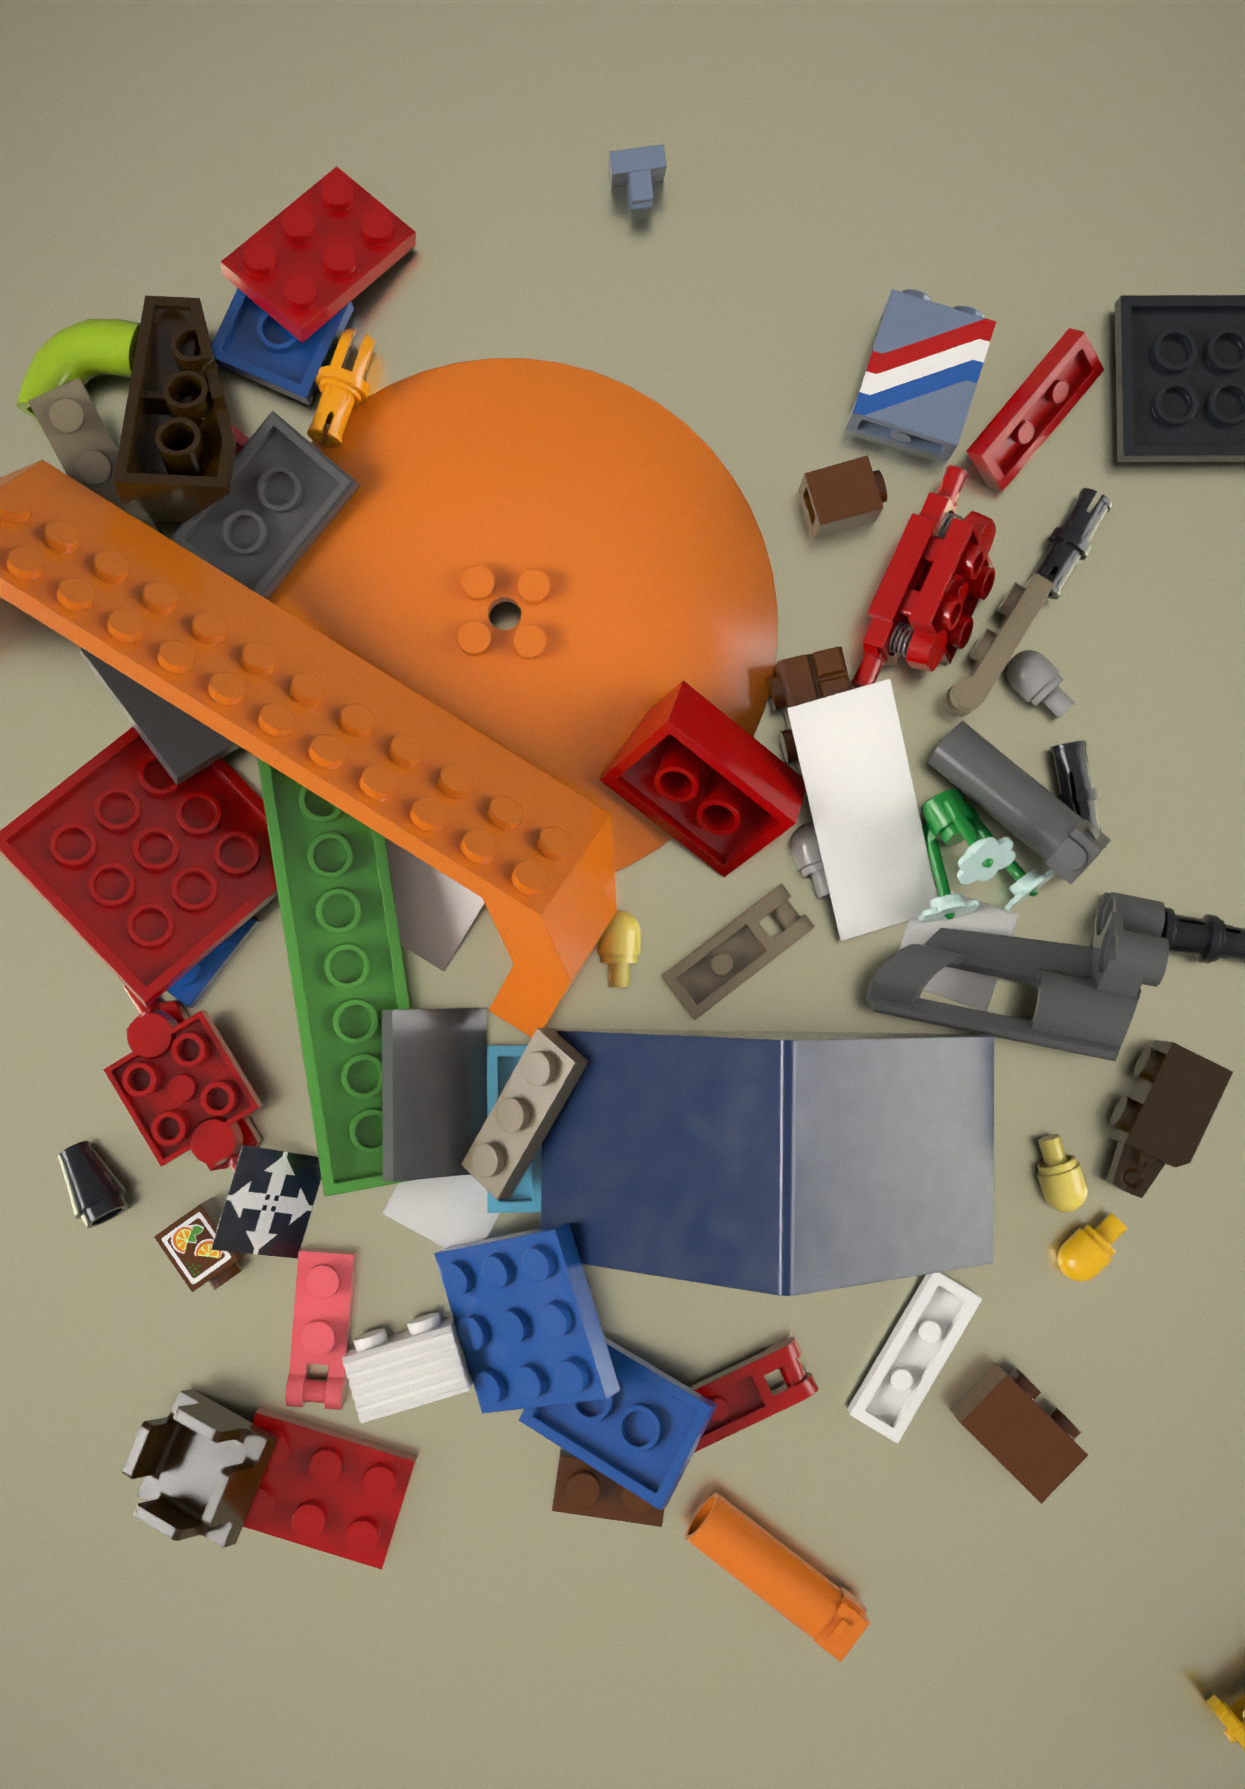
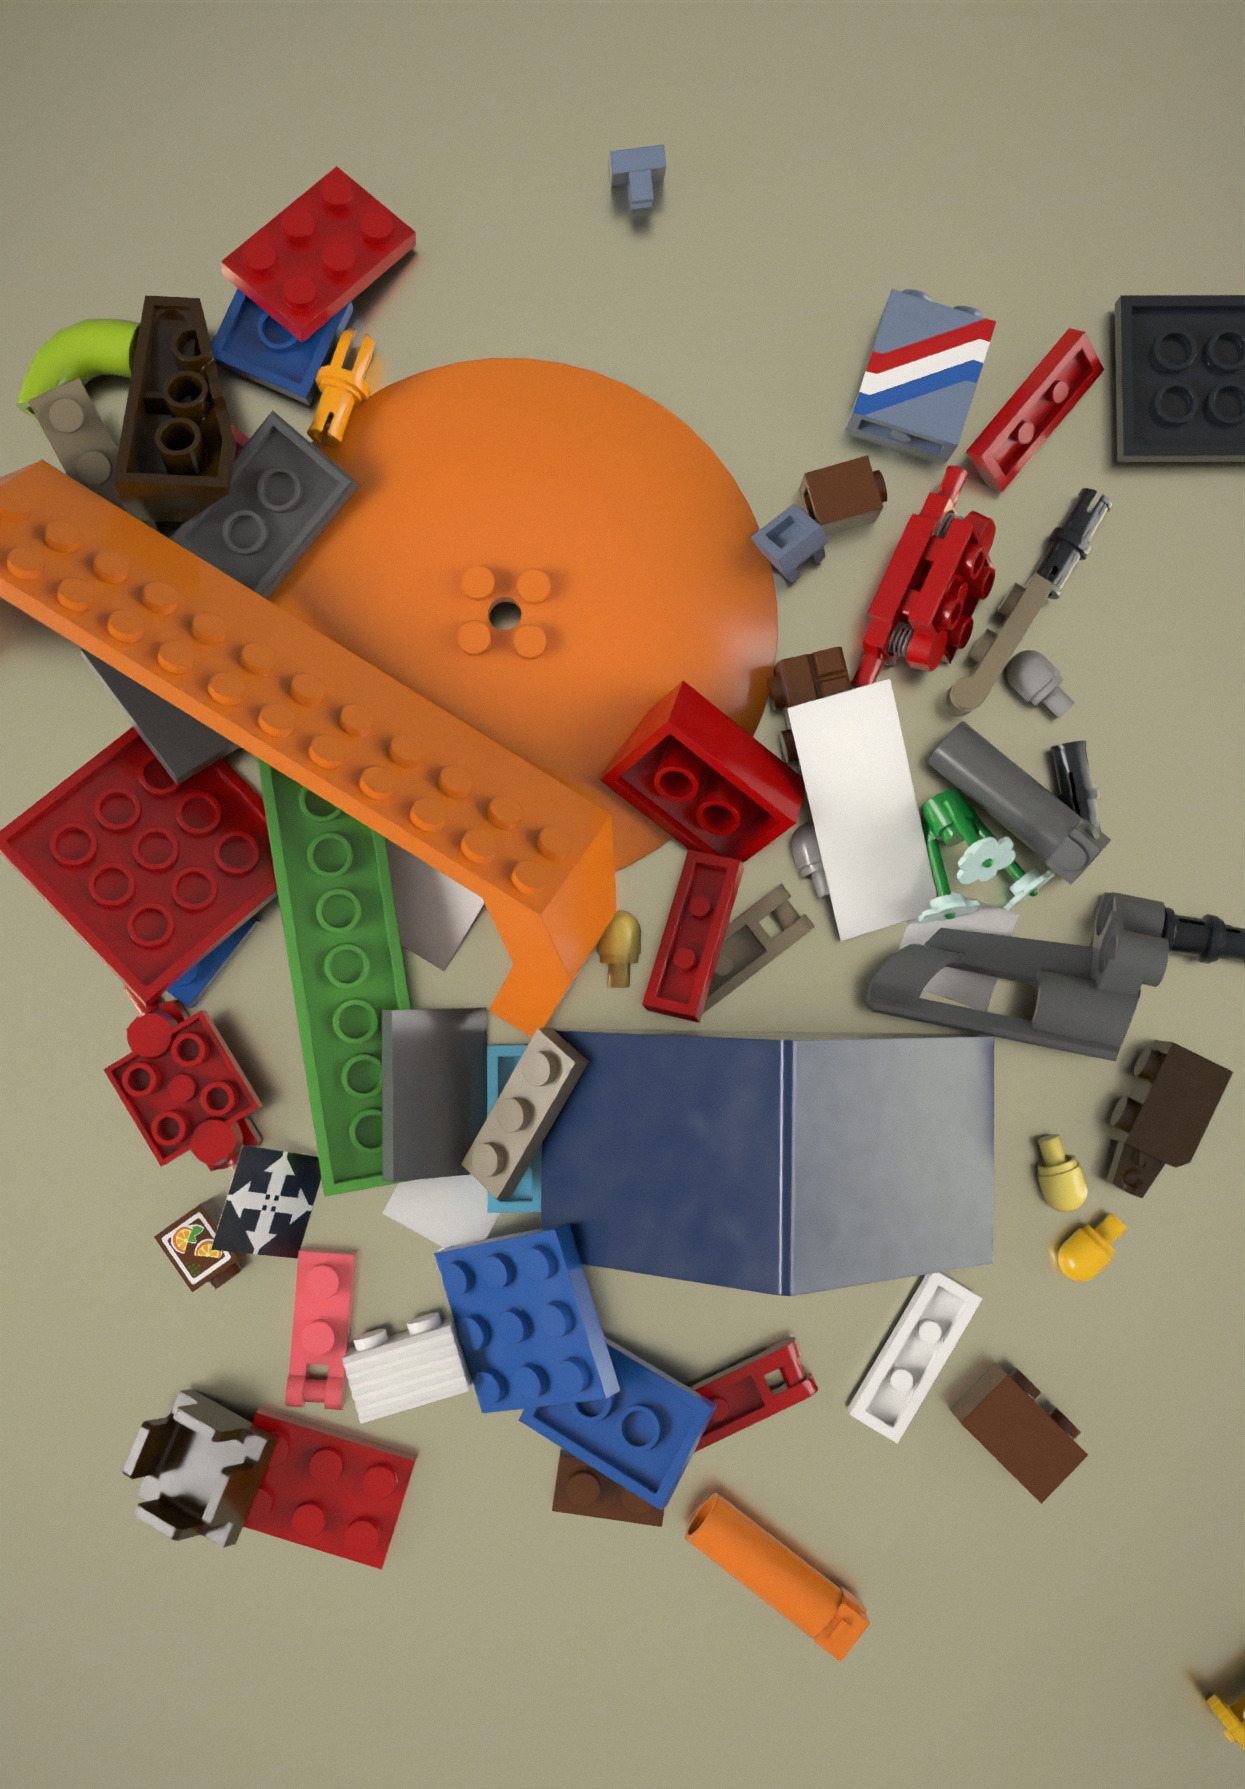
black cone [57,1141,128,1228] -> none
none -> red plate [642,850,744,1023]
none -> sand blue tile [751,504,829,583]

